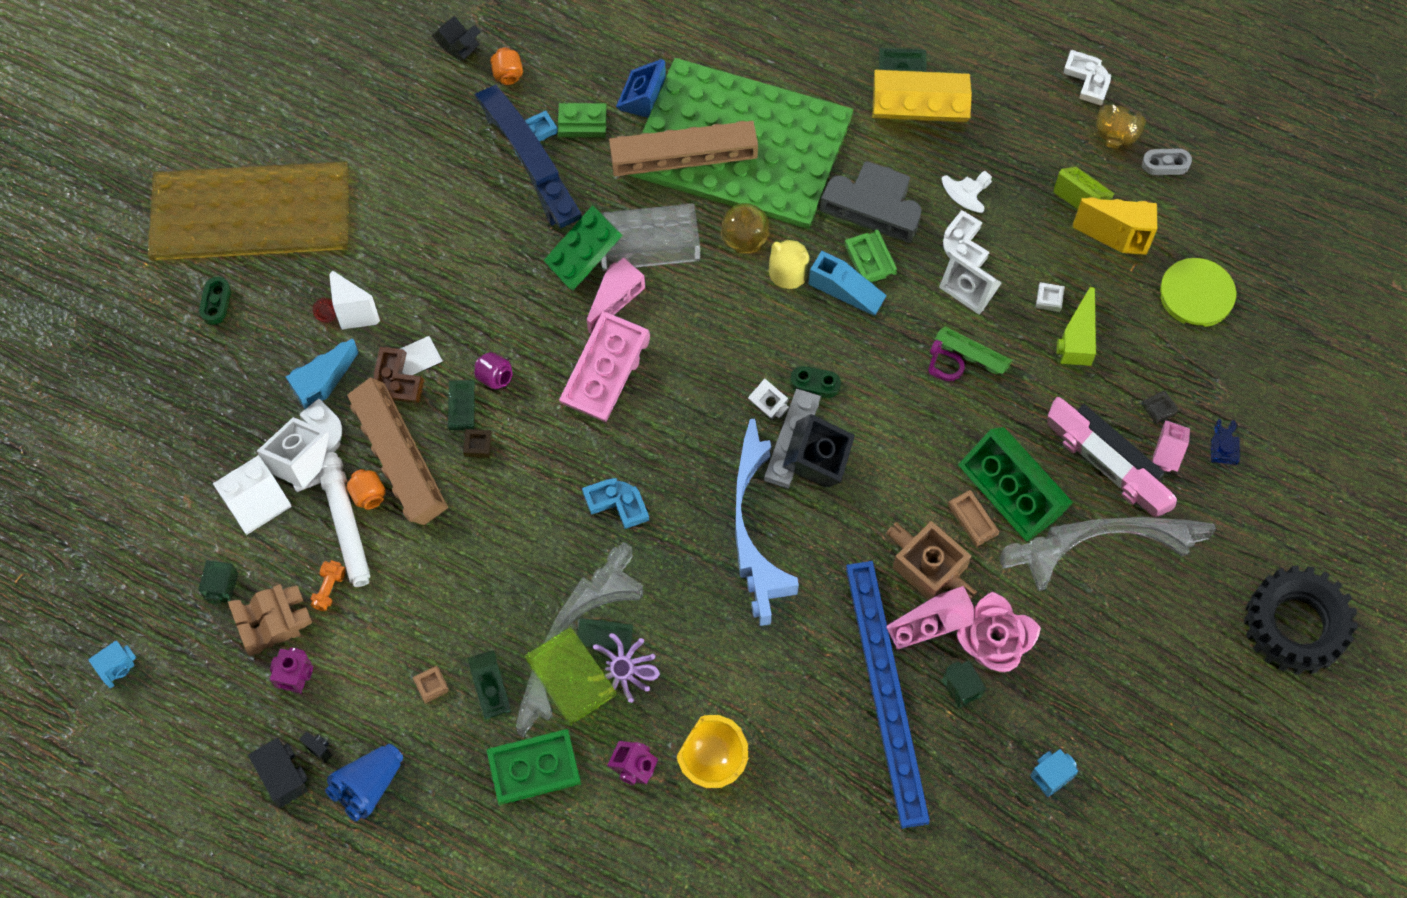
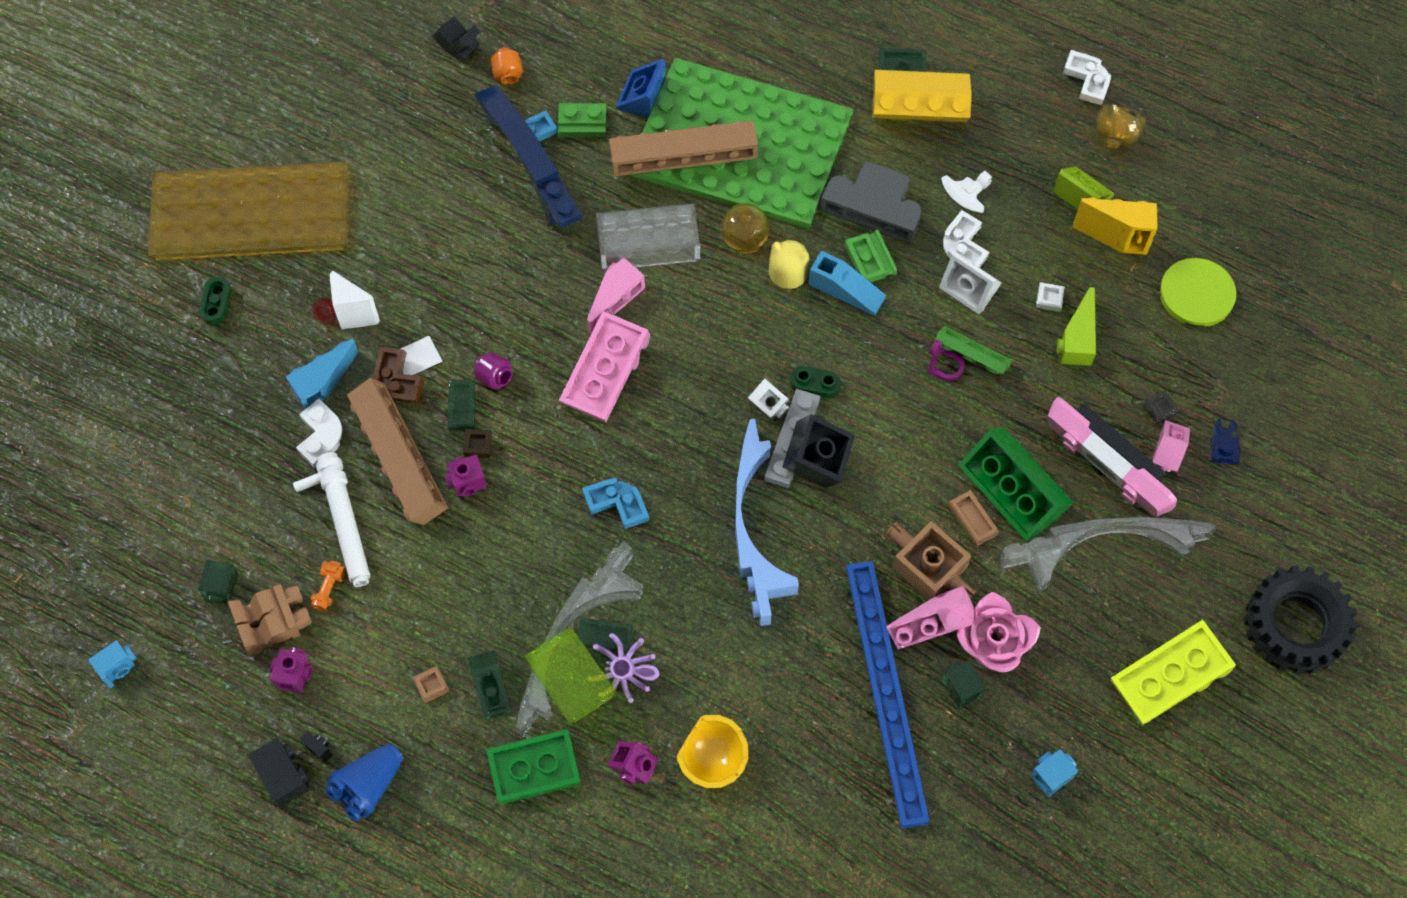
white slope [213,455,292,535] -> none
white slope [257,417,329,488] -> none
orange head [347,469,386,510] -> none
green plate [544,205,623,291] -> none
light grey plate [1142,149,1192,175] -> none
none -> magenta brick [444,454,487,497]
none -> neon yellow hinge [1111,620,1236,726]

